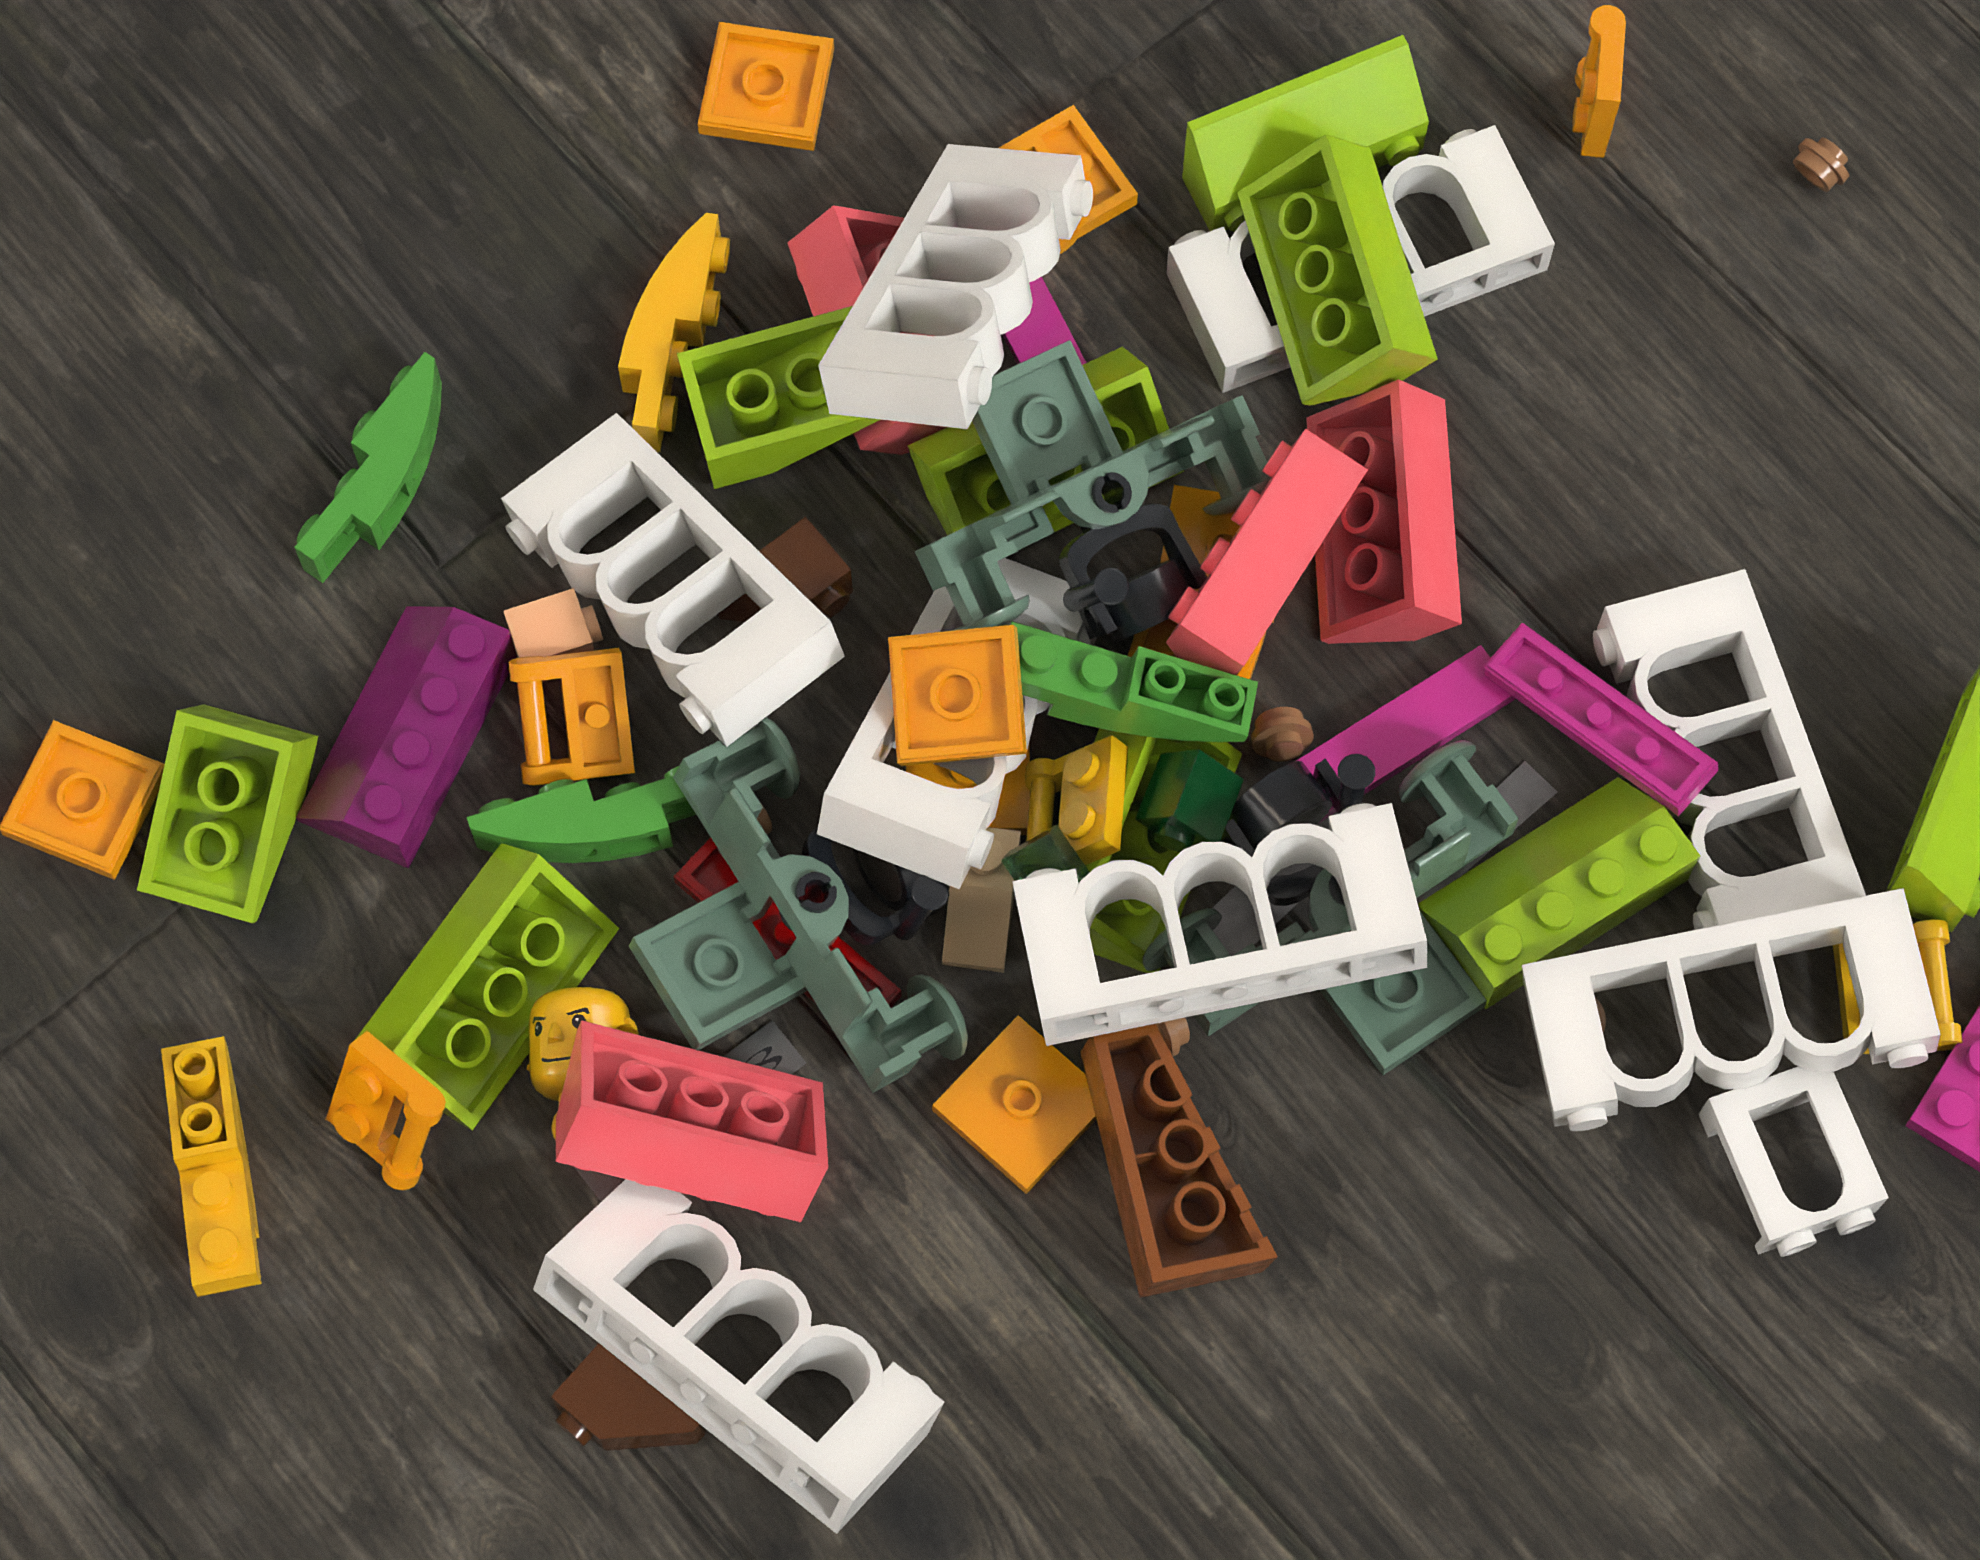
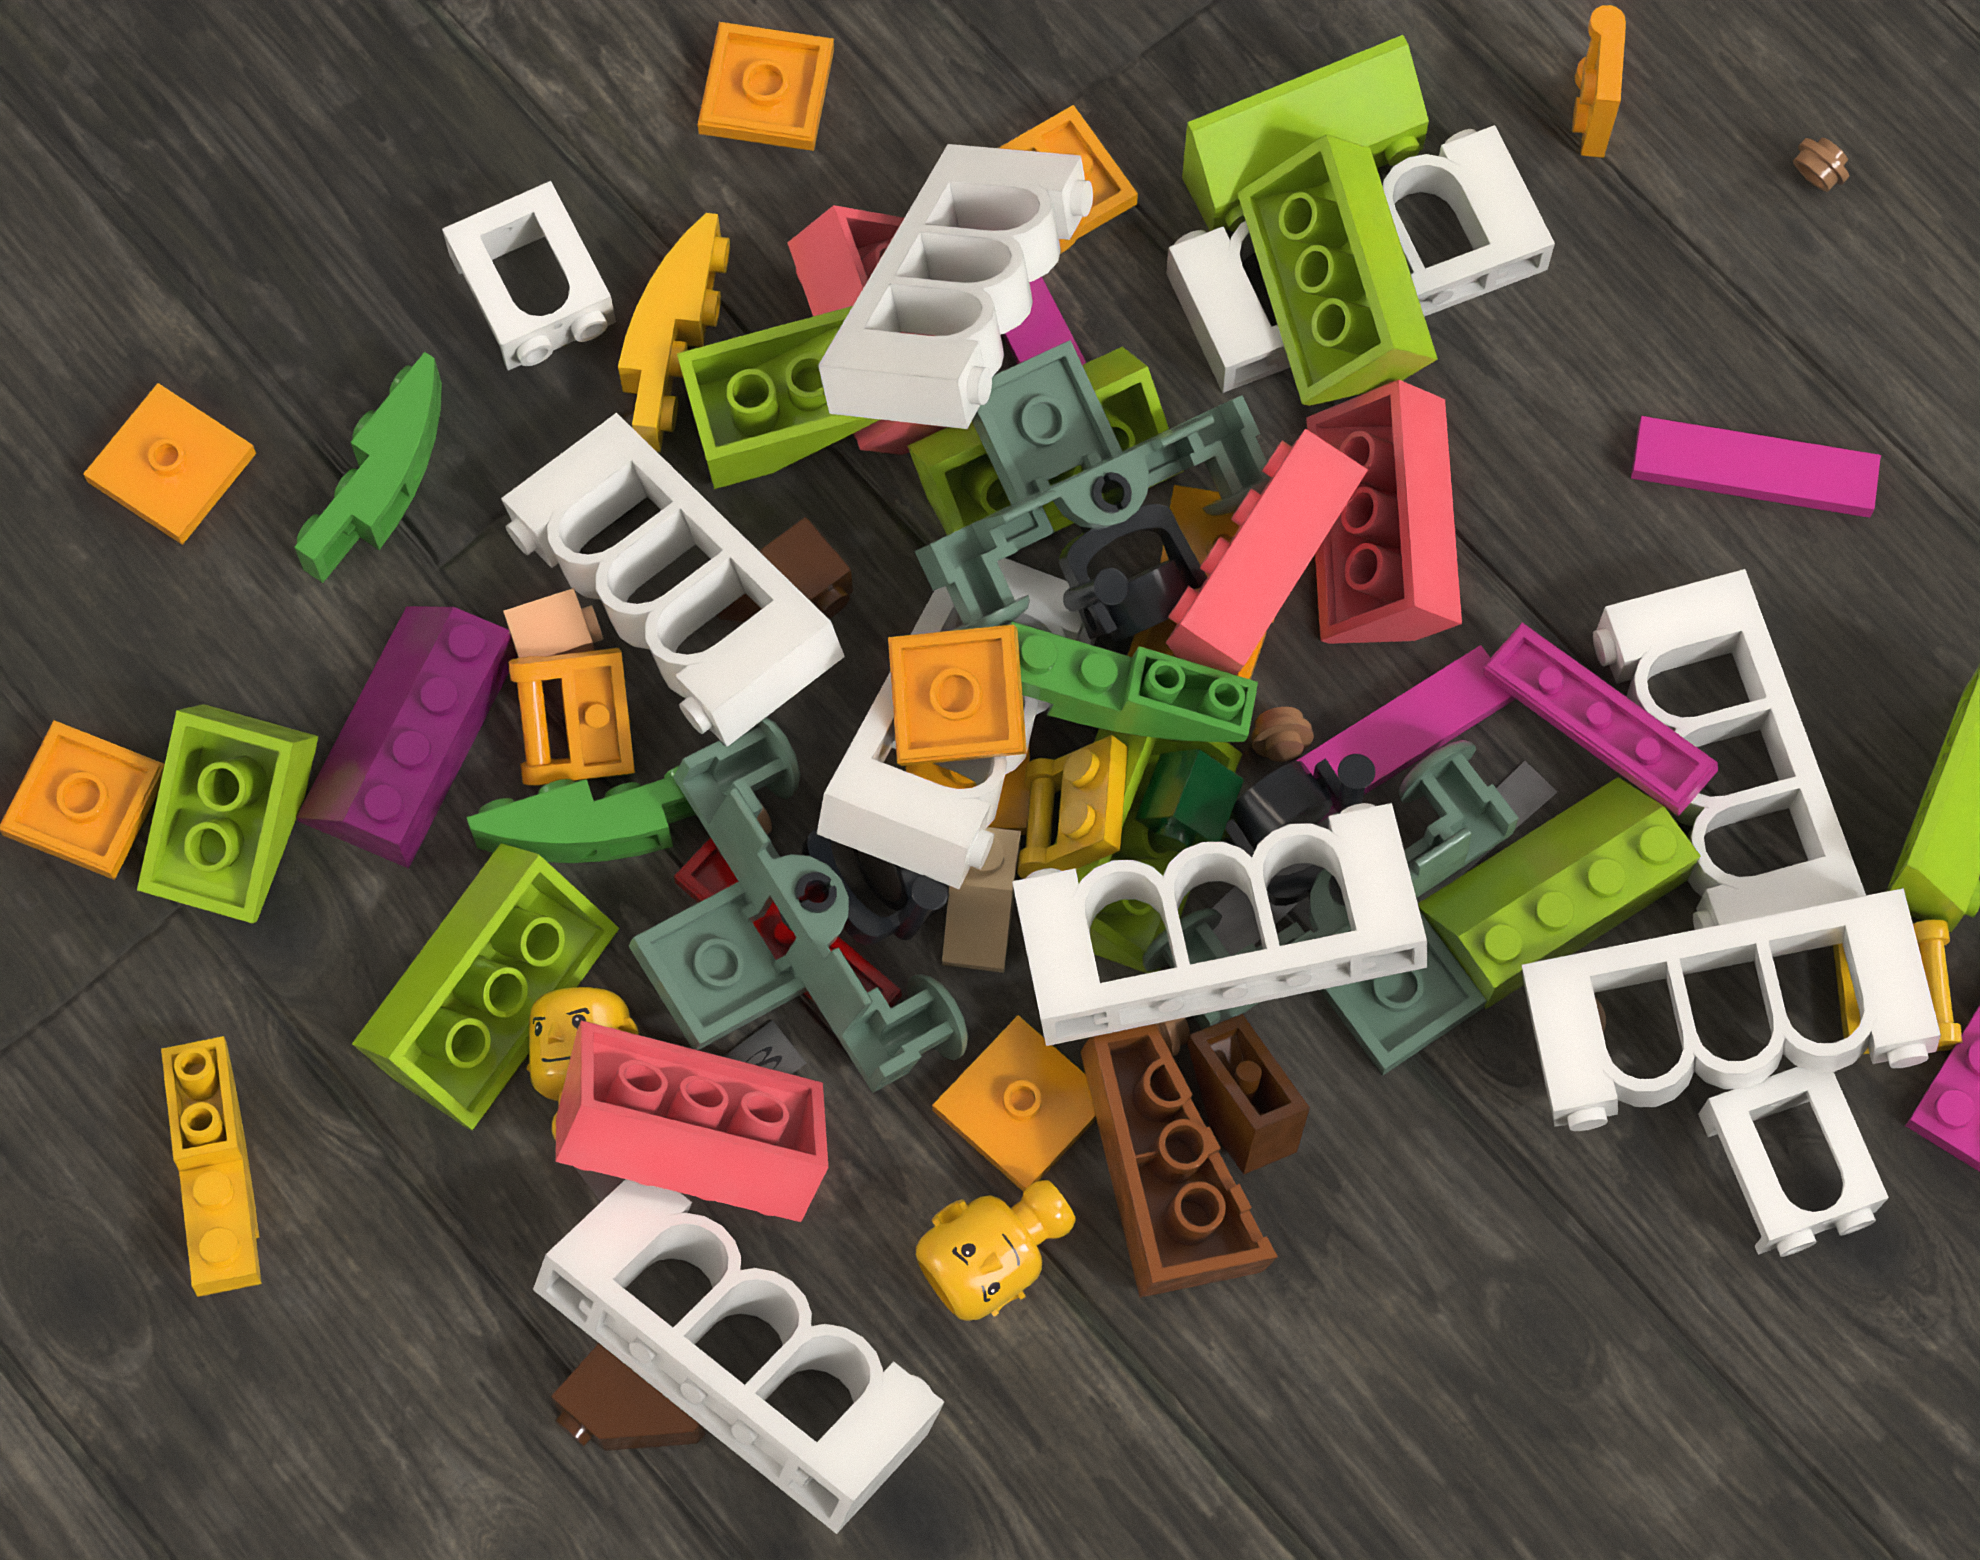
light orange plate [326,1031,446,1190] -> none
clear green tile [1001,825,1090,883] -> none
none -> light orange plate [83,383,256,545]
none -> white panel [442,181,616,371]
none -> yellow piece [915,1180,1076,1321]
none -> reddish brown slope [1187,1014,1310,1175]
none -> dark pink tile [1631,416,1881,518]

